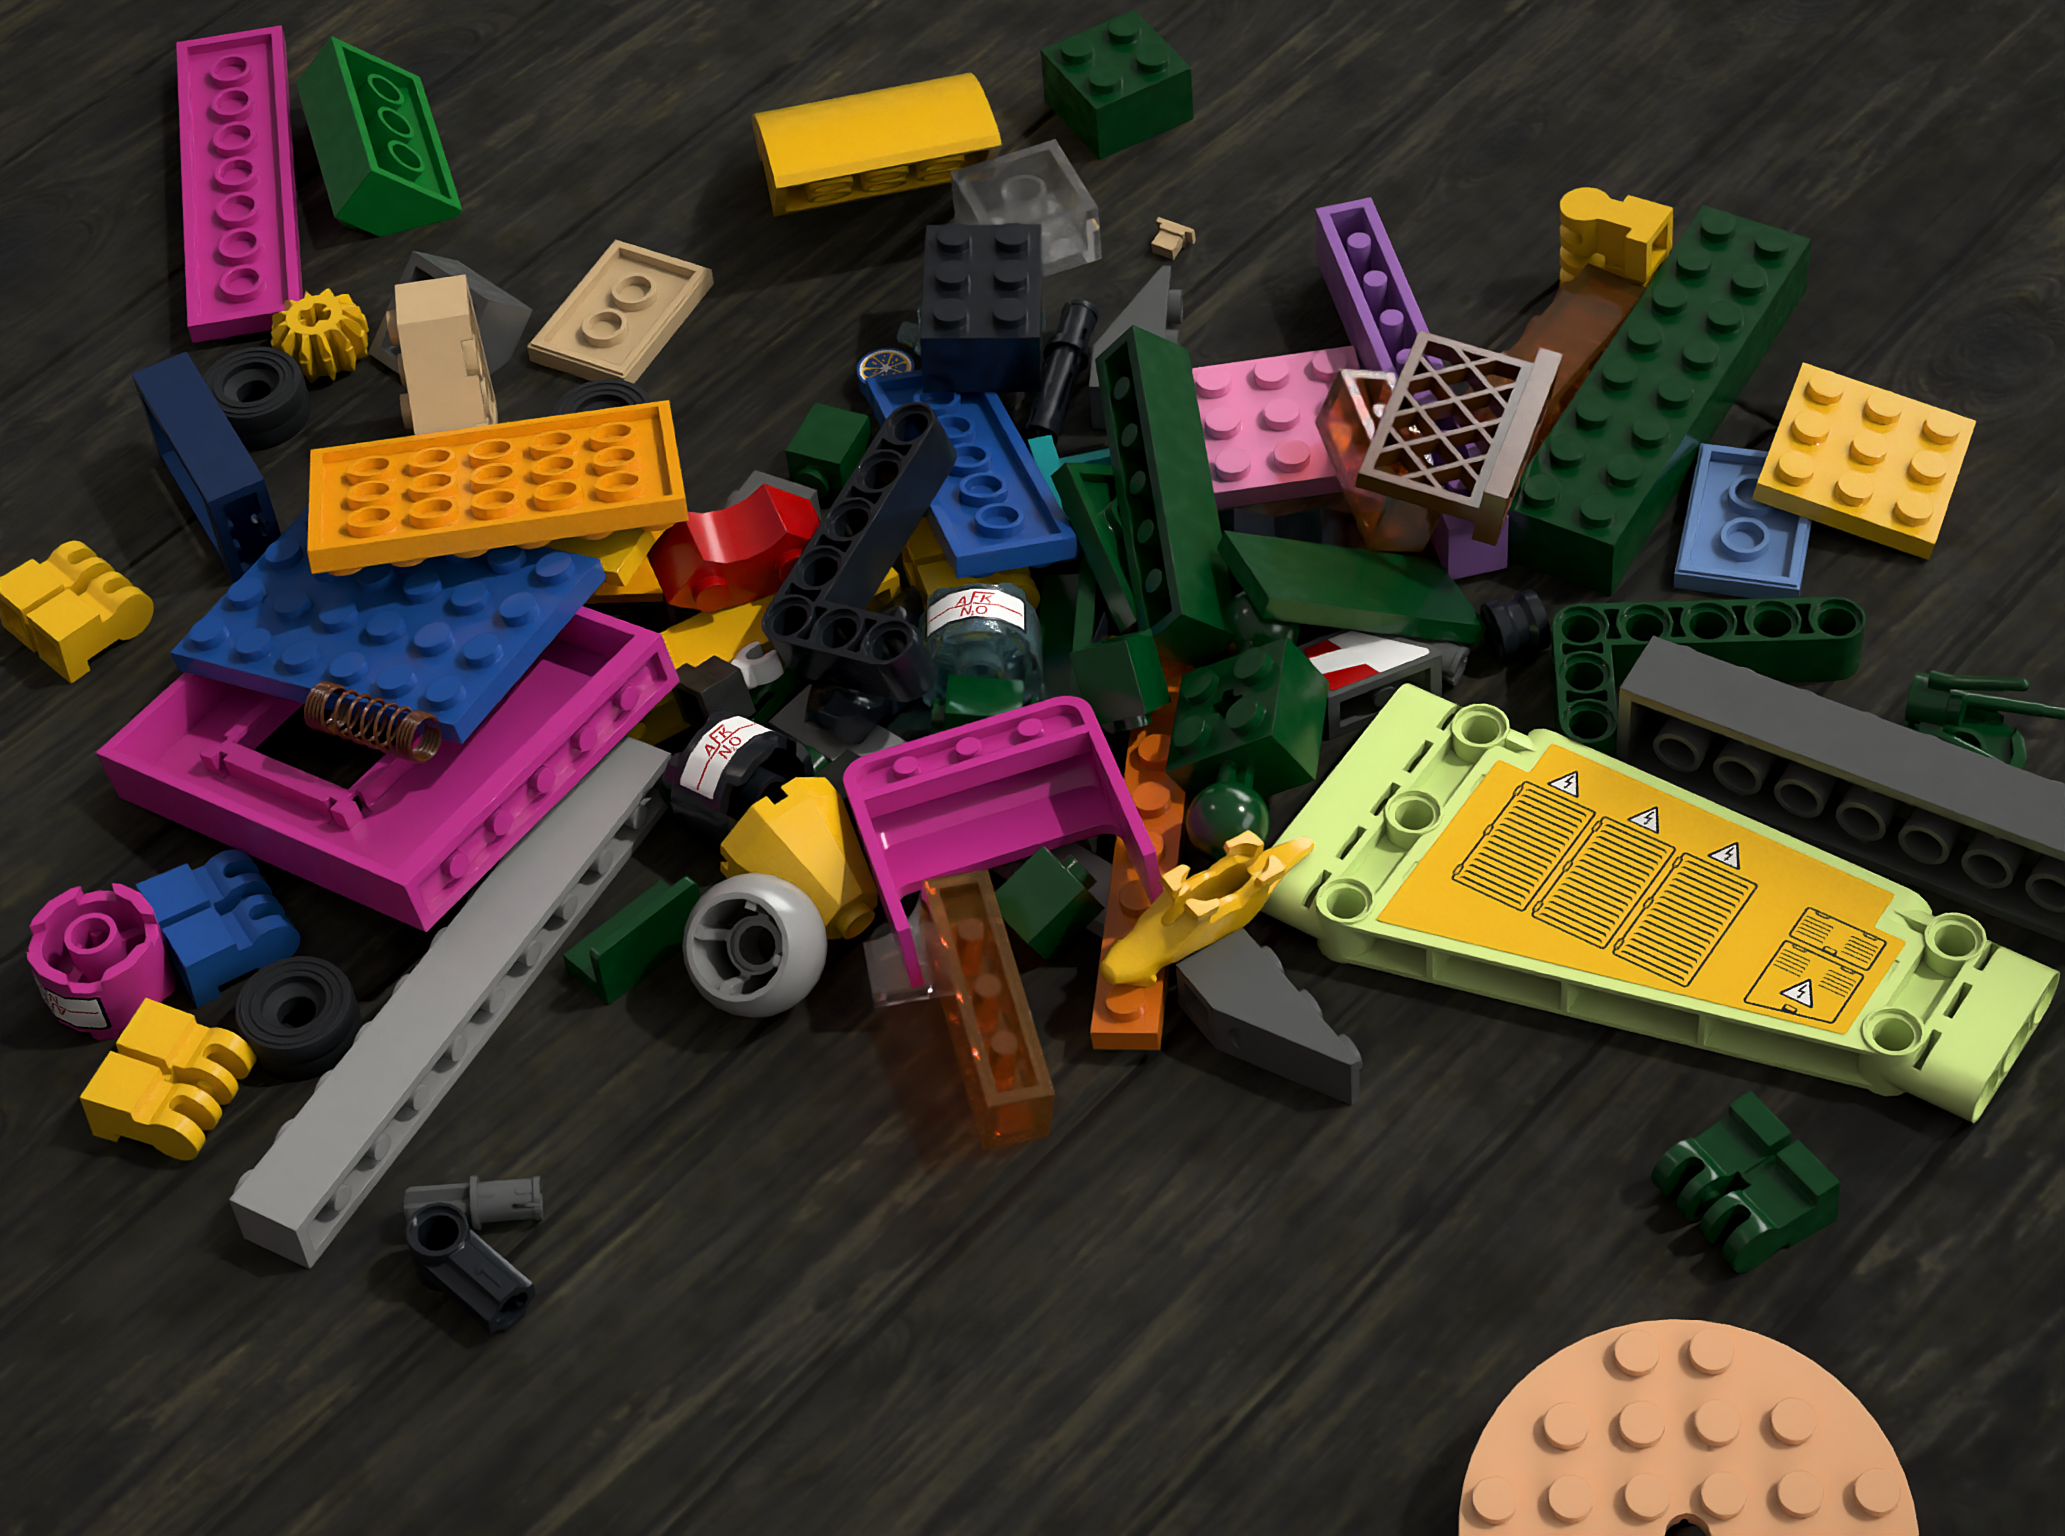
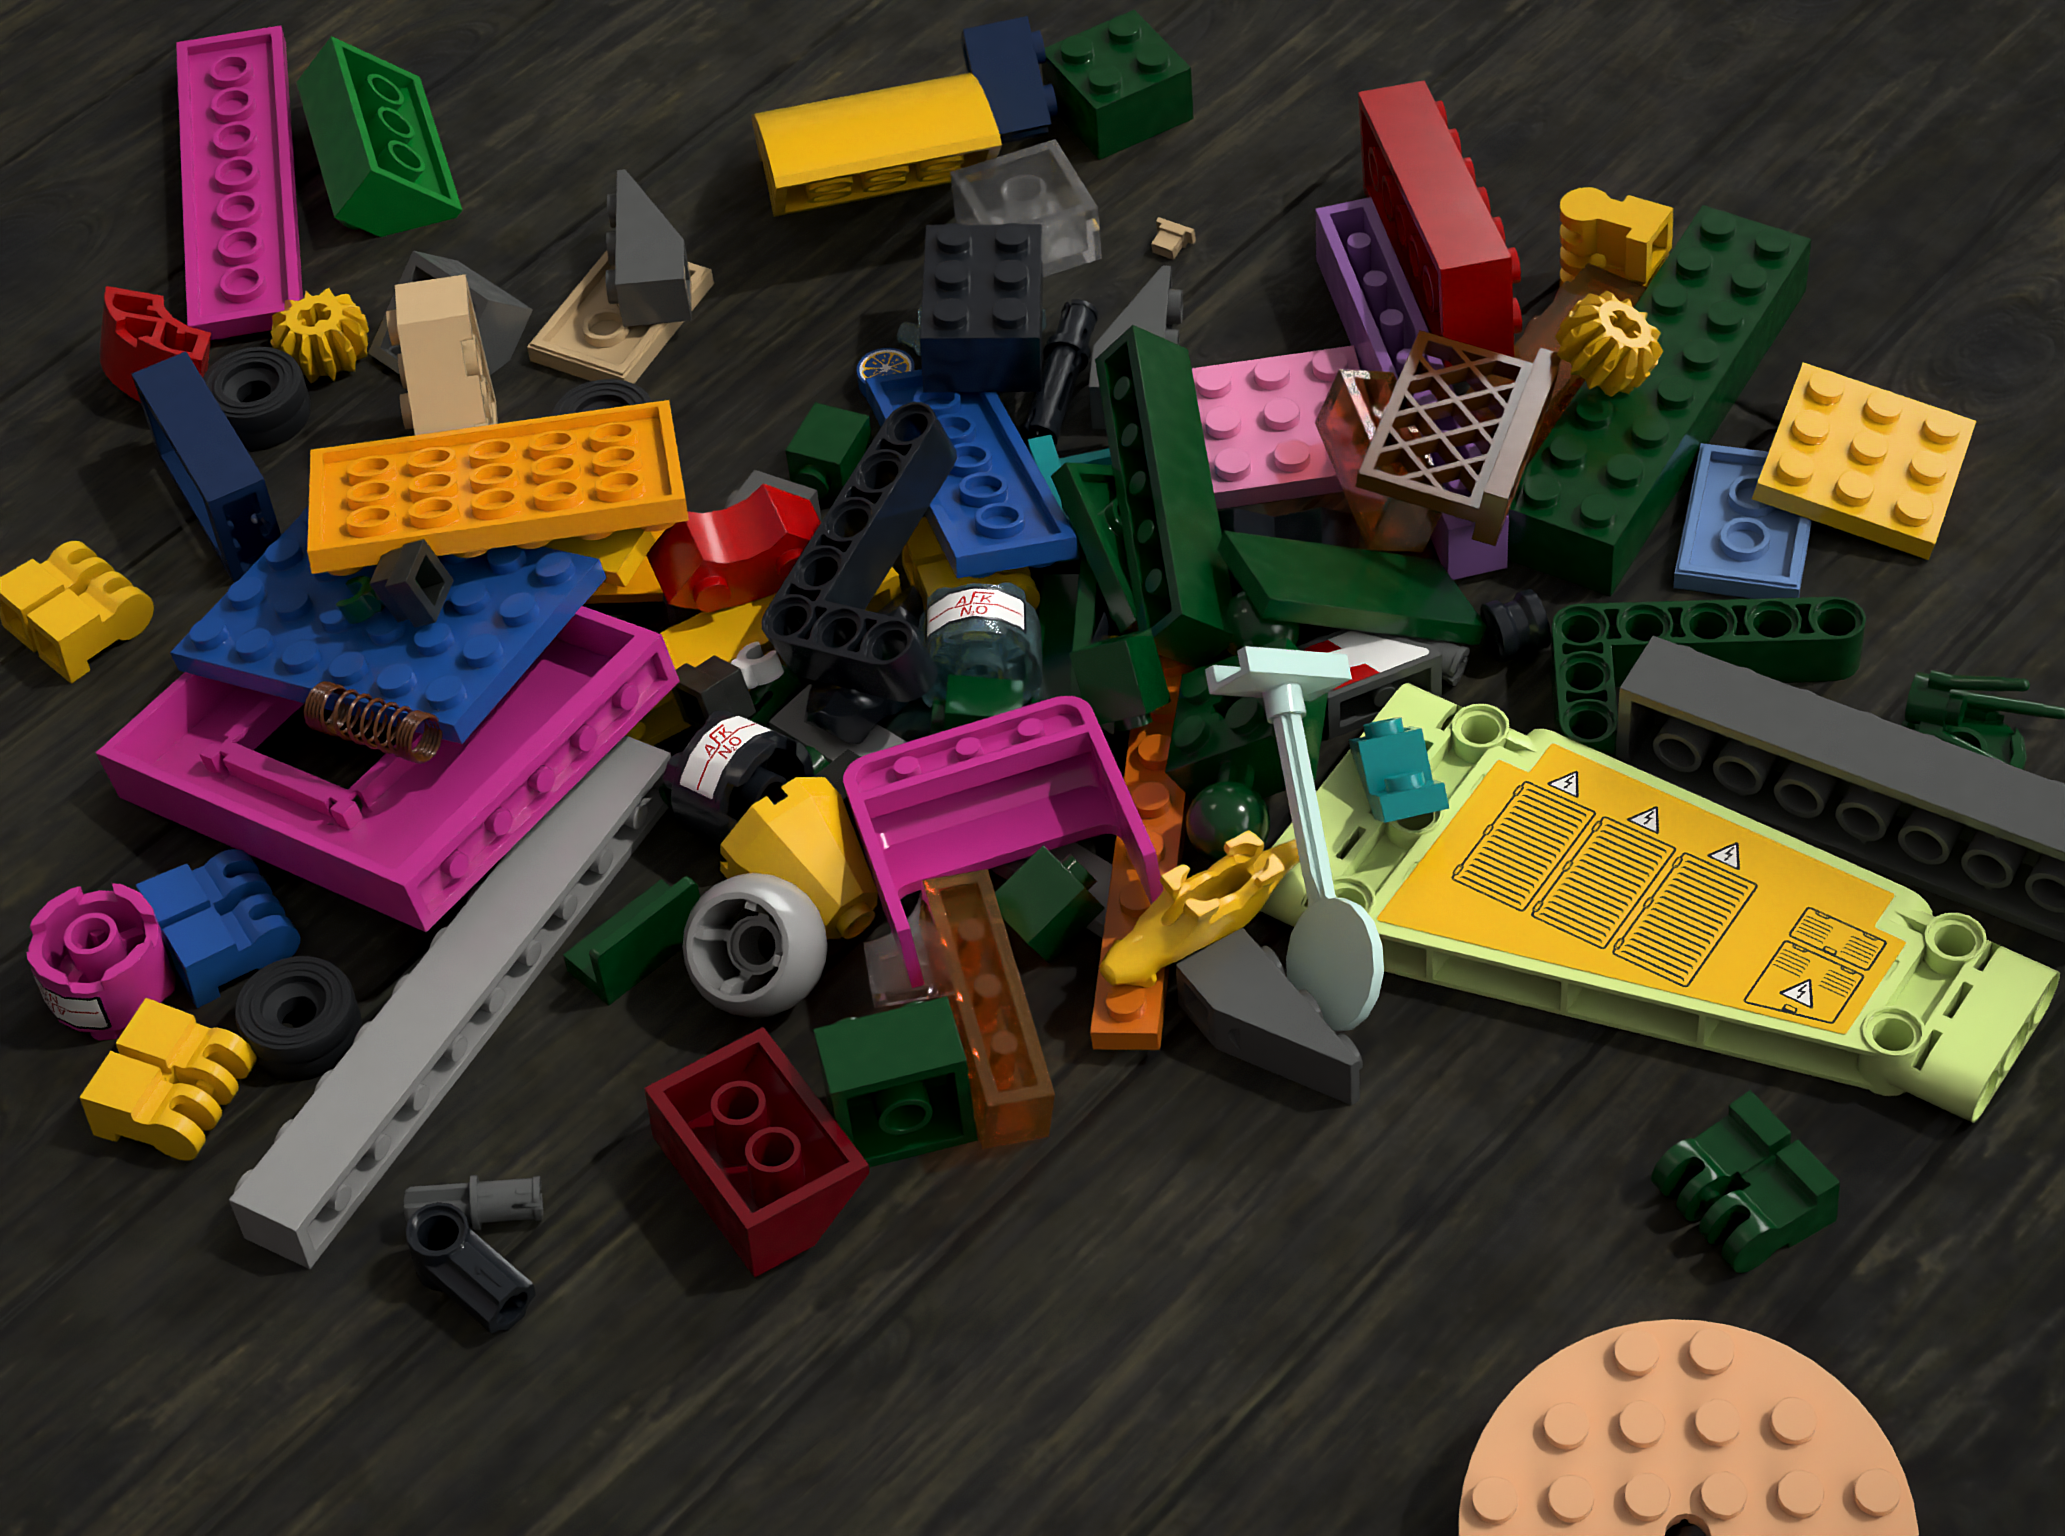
none -> red brick [99,286,211,403]
none -> pearl dark grey piece [336,539,454,628]
none -> dark grey slope [605,169,692,327]
none -> dark red slope [644,1027,870,1278]
none -> dark green brick [813,996,978,1168]
none -> dark blue brick [960,16,1058,144]
none -> light aqua piece [1205,646,1384,1032]
none -> teal slope [1349,717,1450,823]
none -> red brick [1358,81,1522,368]
none -> yellow gear [1555,291,1663,397]

